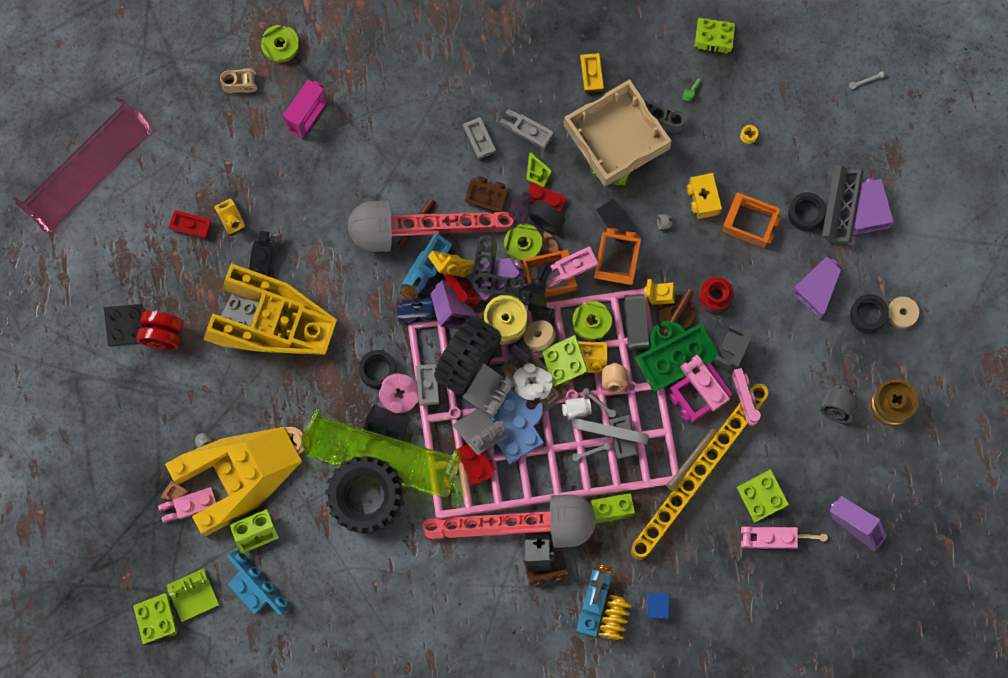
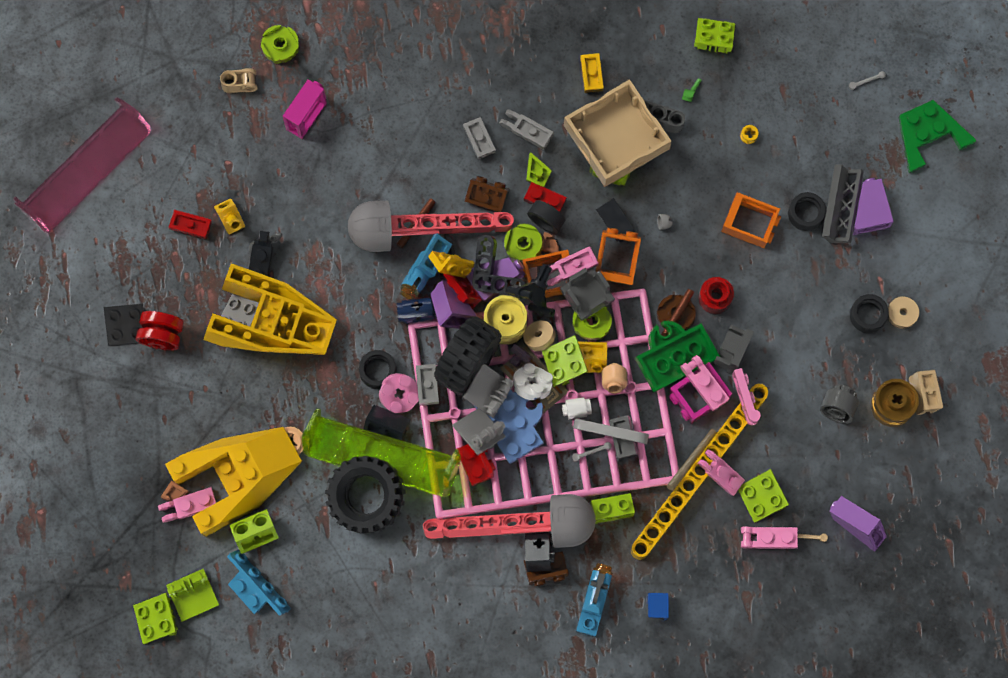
light grey hinge [195,433,212,448] -> none
clear purple bracket [509,191,531,225] -> none
light grey hinge [583,388,616,418] -> none
yellow piece [598,595,632,640] -> none
dark grey beam [624,294,649,350] -> none
yellow bracket [644,279,676,305] -> none
yellow brick [687,173,722,219] -> none
medium lavender slope [792,257,841,320] -> none
none -> dark grey panel [560,267,615,321]
none -> bright pink hinge [698,450,745,496]
none -> green wing [898,100,976,173]
none -> tan hinge [909,370,943,415]

